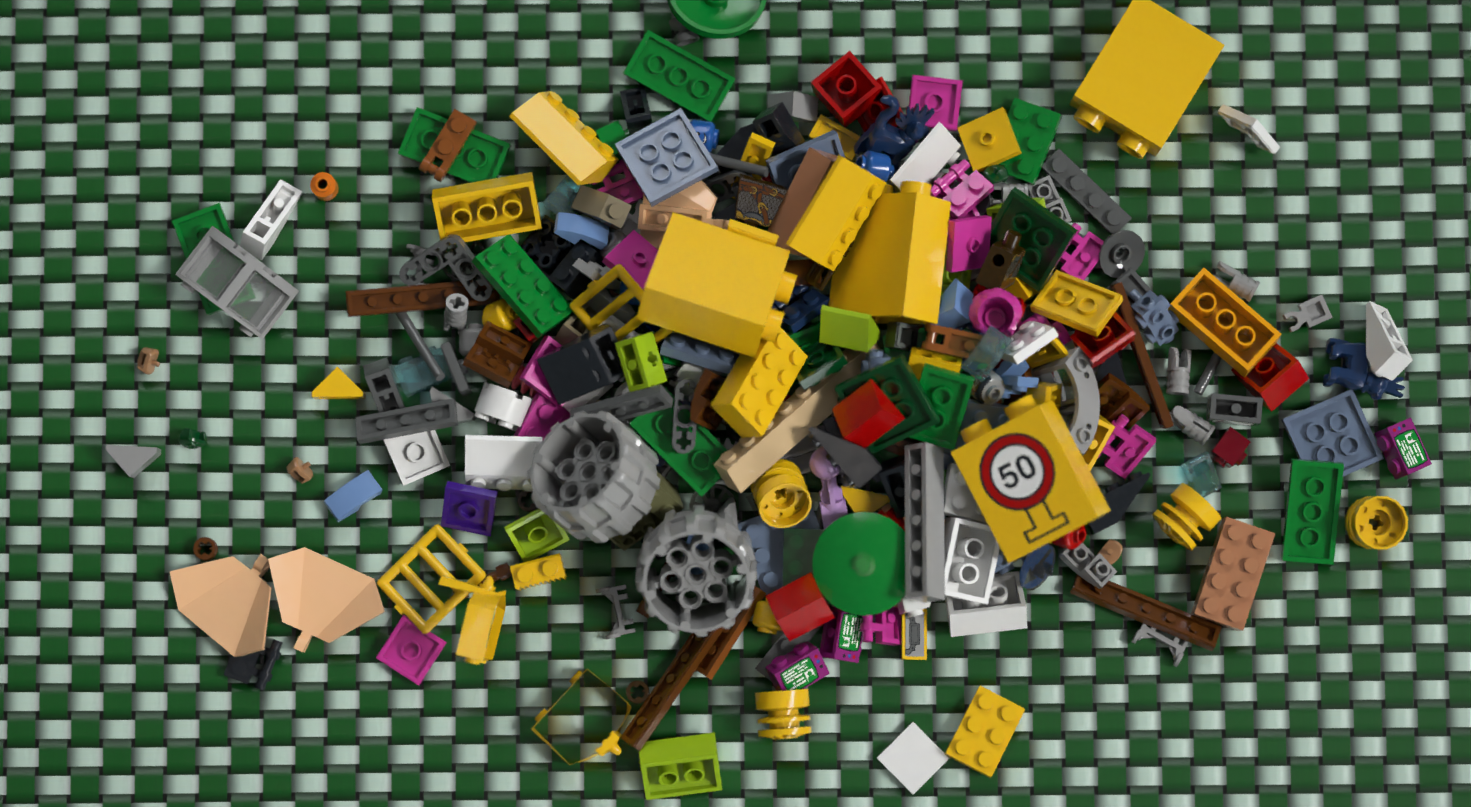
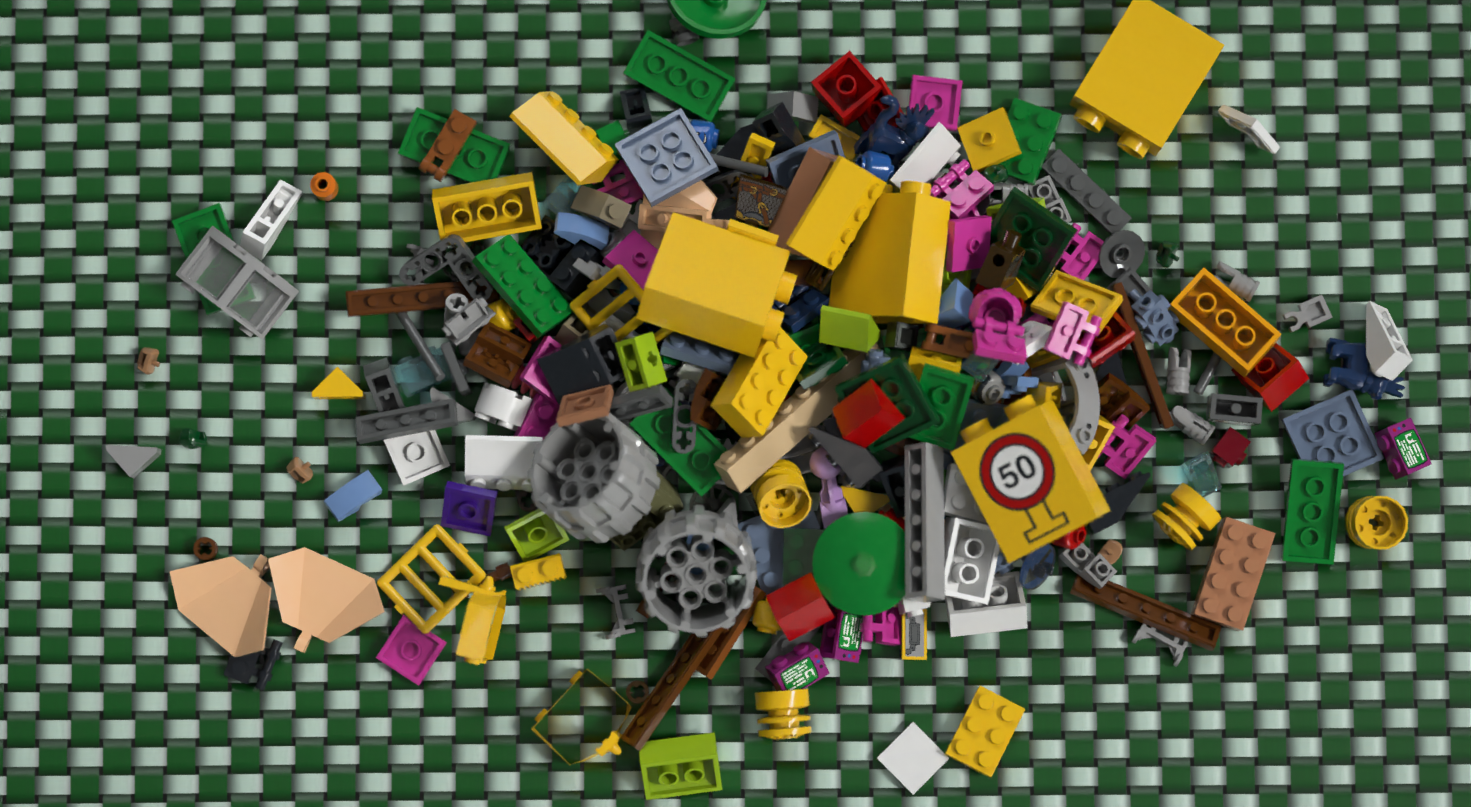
none -> light grey hinge [442,297,496,346]
none -> nougat tile [556,384,614,427]
none -> dark pink plate [972,316,1027,364]
none -> plate [1044,301,1102,366]
none -> dark green piece [1156,240,1179,268]

